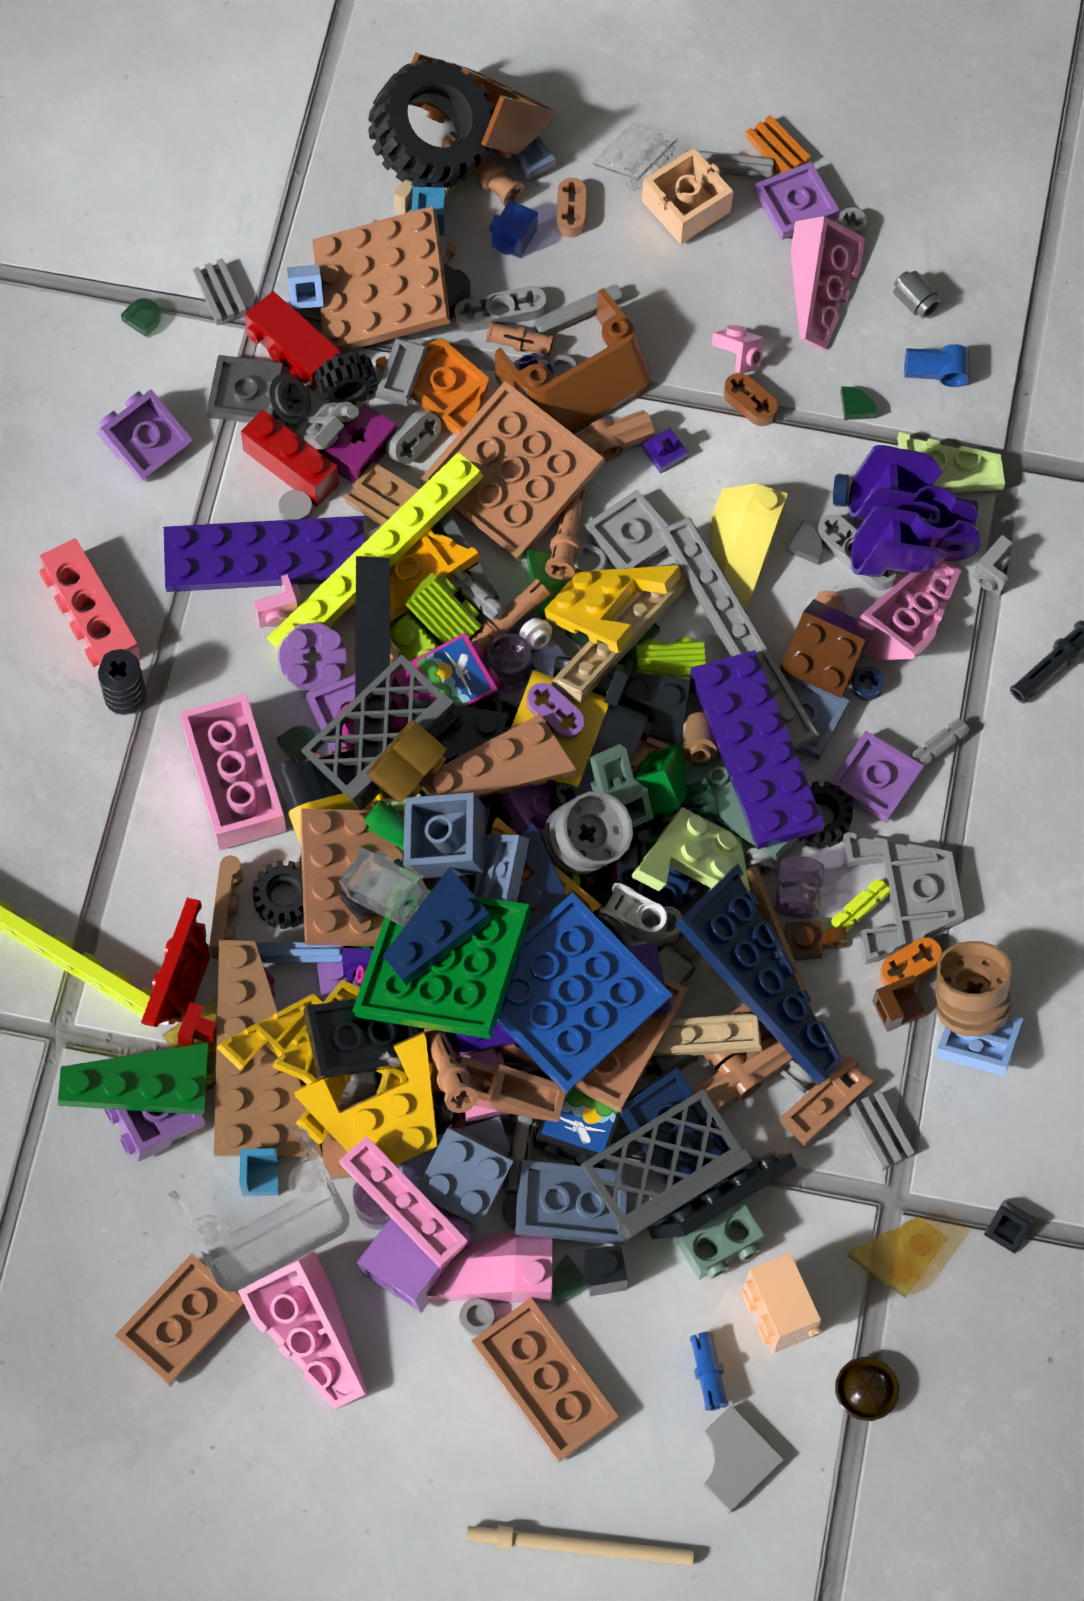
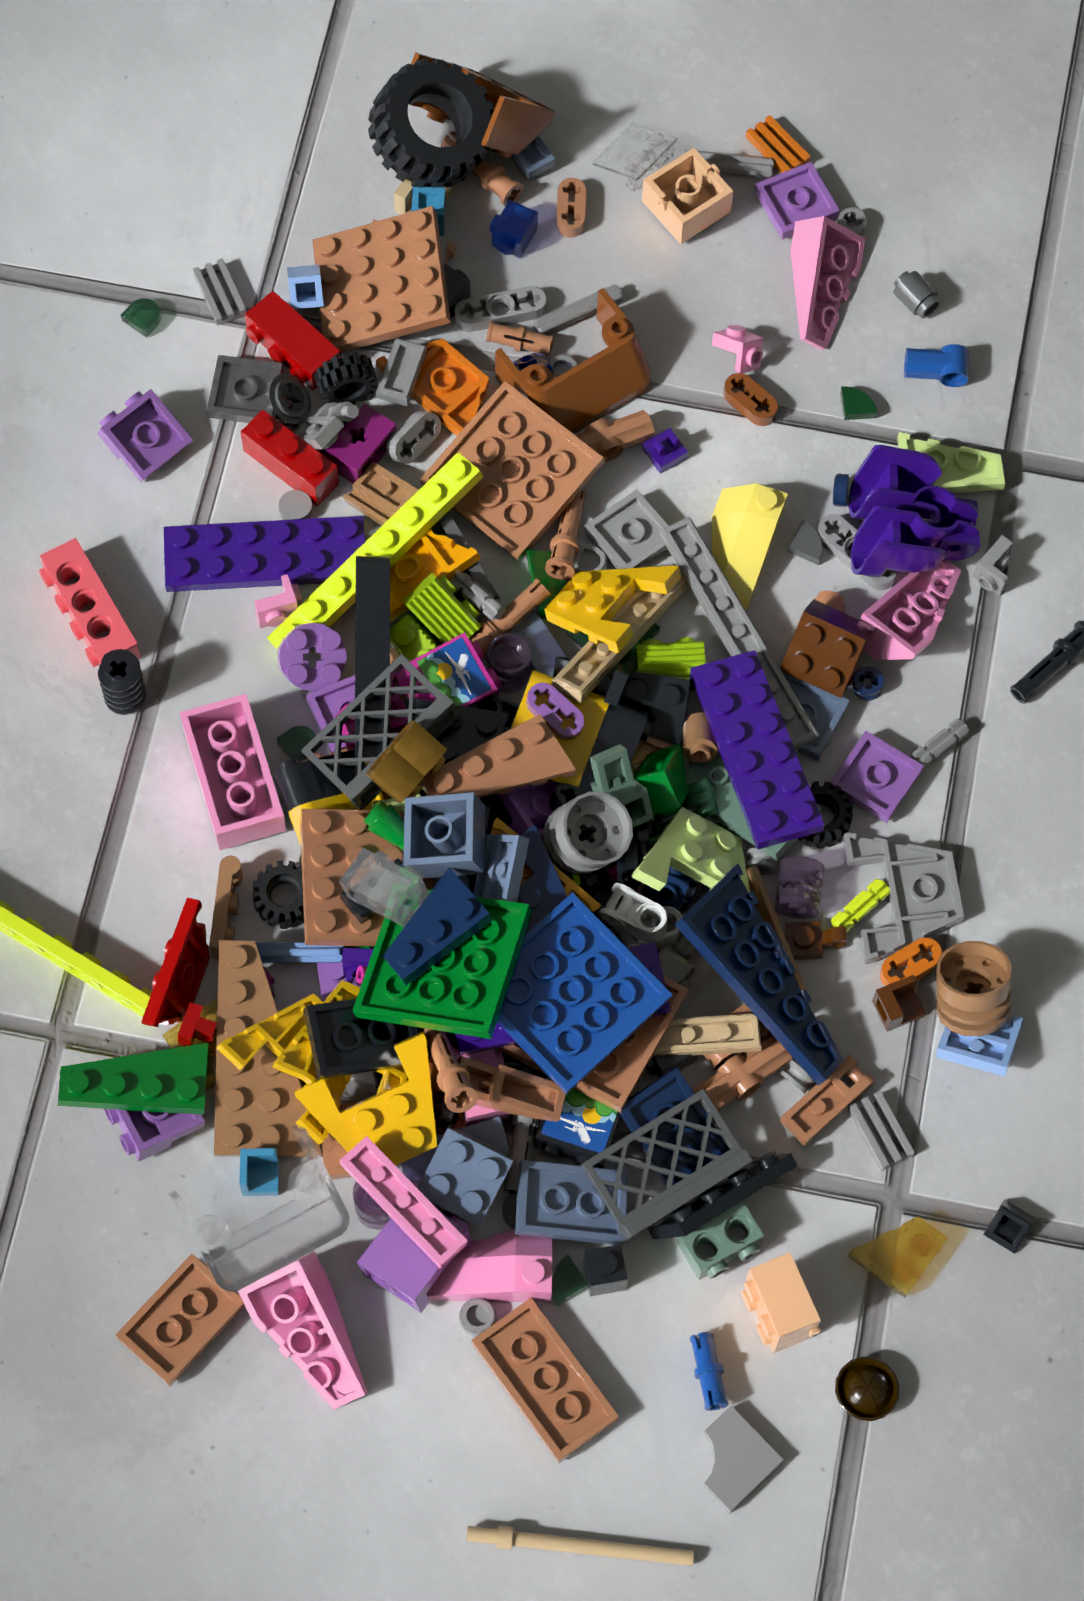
white plate [520,618,552,651] -> none

